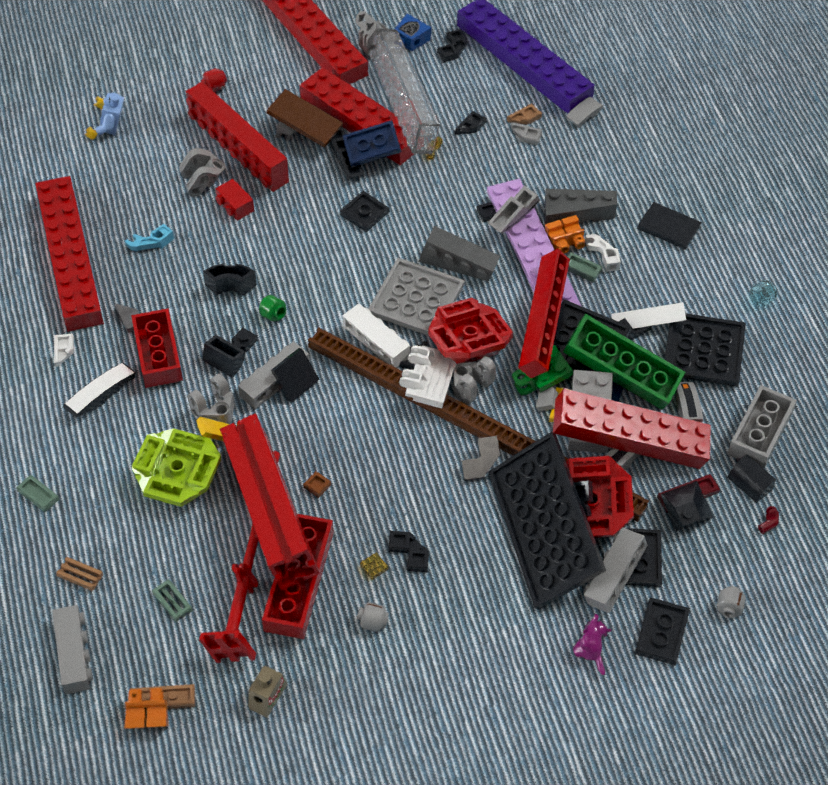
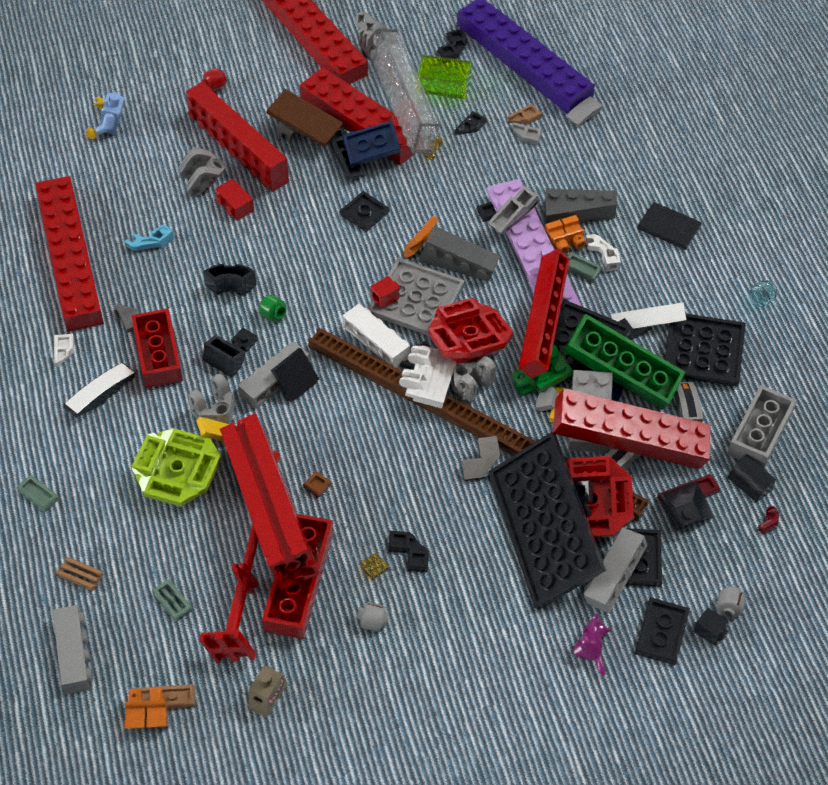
blue torso [393,14,431,51] -> none
none -> red brick [370,276,400,309]
none -> orange slope [404,215,439,258]
none -> clear neon green brick [416,54,472,100]
none -> black brick [693,608,729,646]

